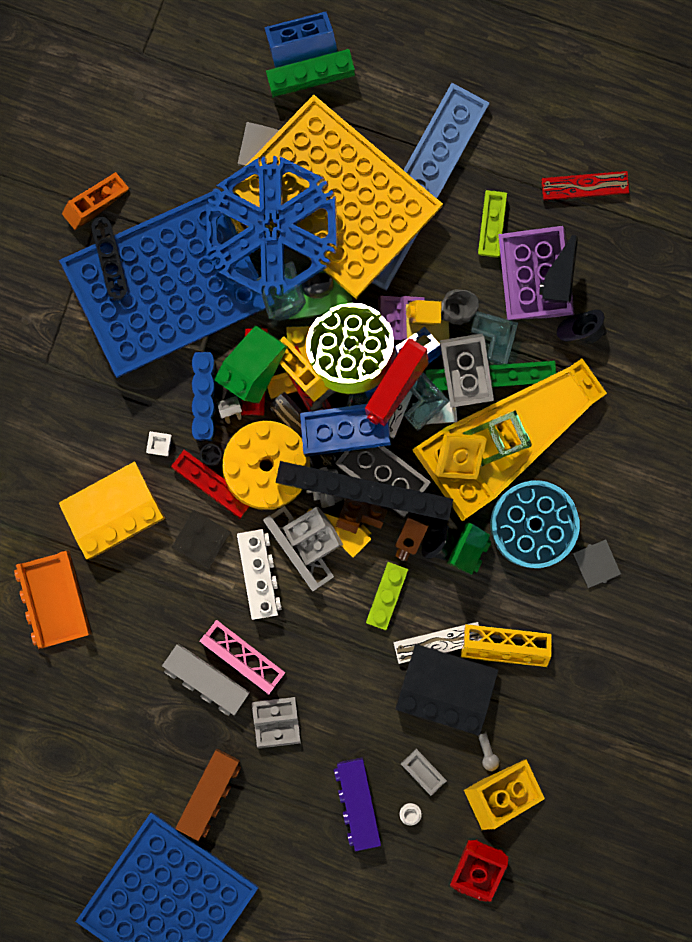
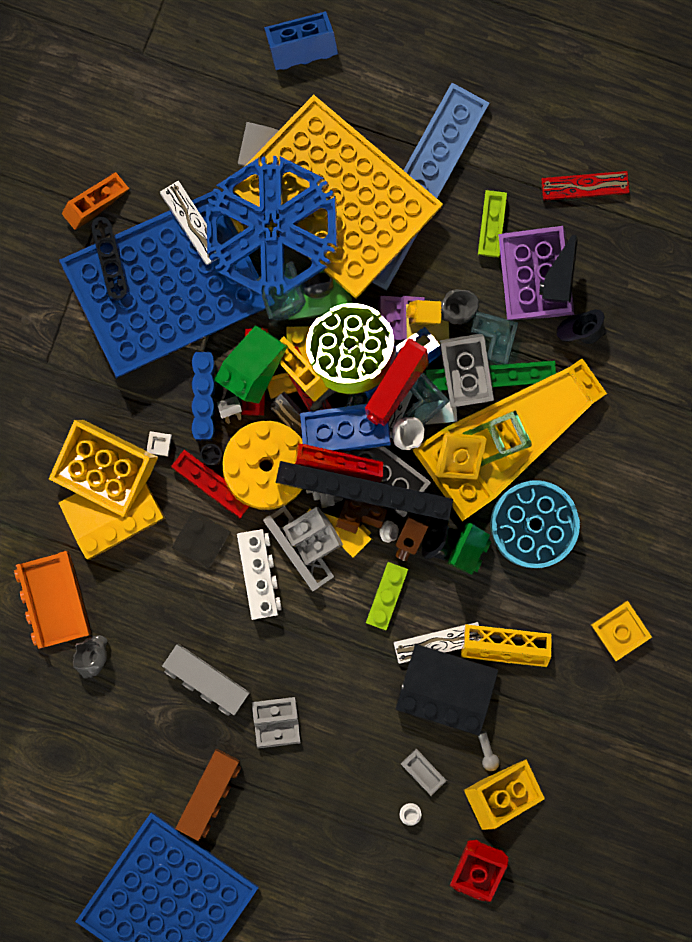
bright pink fence [200,620,285,694] -> none
green brick [266,49,355,97] -> none
dark purple brick [334,757,381,851] -> none
dark grey piece [573,539,621,588] -> none
none -> yellow slope [49,420,158,517]
none -> dark grey hair [73,635,107,679]
none -> white tile [160,181,218,266]
none -> red plate [295,443,383,483]
none -> white plate [379,521,399,543]
none -> white hair [392,417,424,450]
none -> yellow plate [591,601,652,661]

